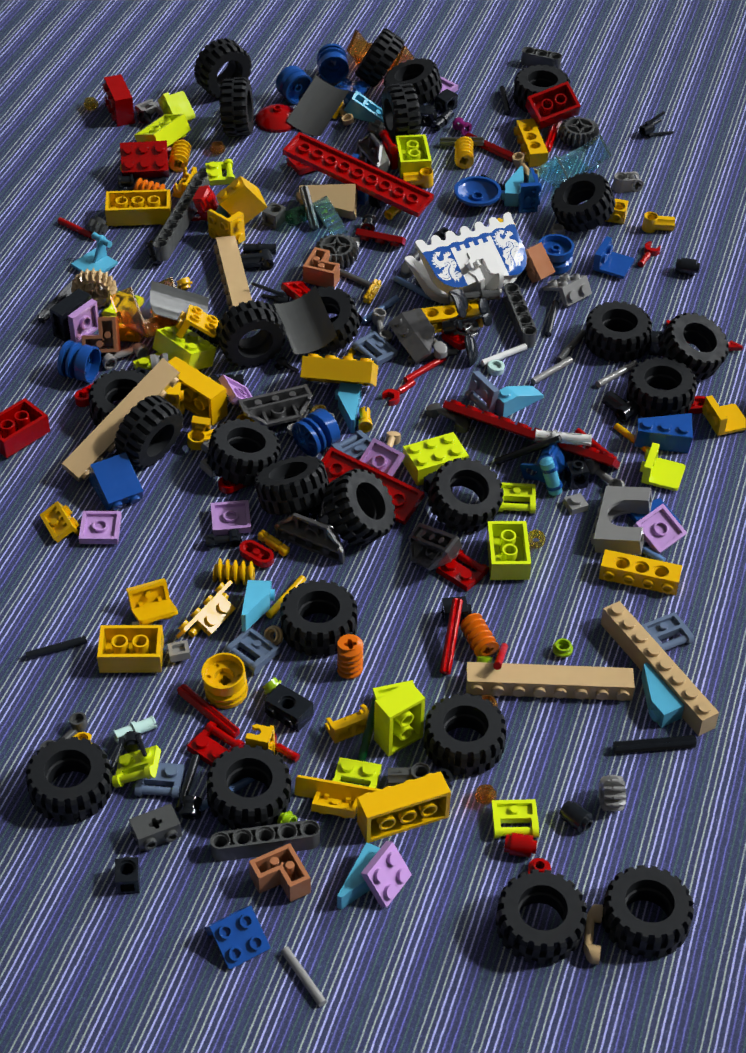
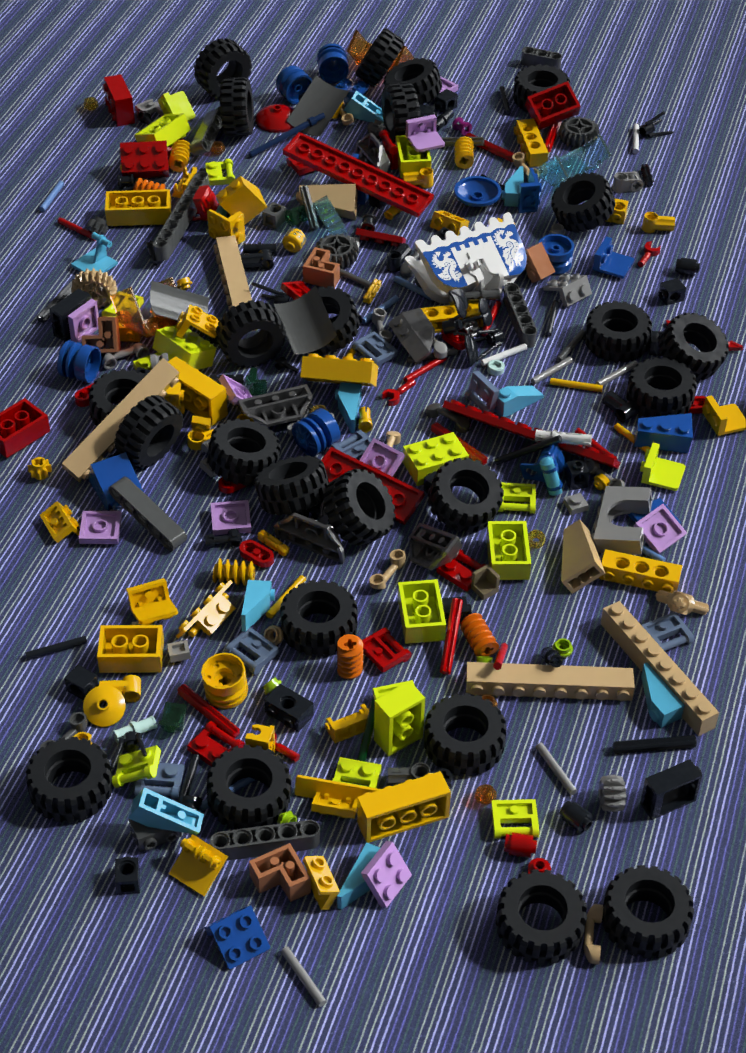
none -> yellow gear [28,457,52,480]
none -> medium blue bar [39,181,64,212]
none -> black brick [64,664,99,700]
none -> yellow dish [83,685,126,727]
none -> yellow piece [99,675,141,703]
none -> dark grey beam [108,476,187,551]
none -> medium azure slope [128,788,204,835]
none -> clear green bracket [159,702,187,733]
none -> yellow hinge [168,834,228,897]
none -> dark grey beam [190,107,222,157]
none -> clear green bracket [246,368,267,395]
none -> dark blue bar [248,112,325,158]
none -> yellow head [282,228,306,253]
none -> yellow bracket [303,856,340,910]
none -> red plate [362,627,412,673]
none -> tan bar [369,549,406,590]
none -> black piece [386,243,412,272]
none -> neon yellow brick [398,579,446,644]
none -> lavender bracket [406,114,445,152]
none -> yellow bracket [430,210,470,236]
none -> red axle [431,422,488,465]
none -> dark tan panel [471,564,500,600]
none -> black plant [475,328,504,362]
none -> red bar [480,301,501,337]
none -> light grey bar [536,742,577,796]
none -> black pin [541,647,563,668]
none -> yellow bar [550,378,603,392]
none -> tan slope [561,519,605,594]
none -> yellow plate [593,473,610,490]
none -> white bar [633,124,639,154]
none -> black window [640,759,702,820]
none -> black axle [641,164,654,187]
none -> tan bush [655,590,709,615]
none -> black brick [658,278,686,305]

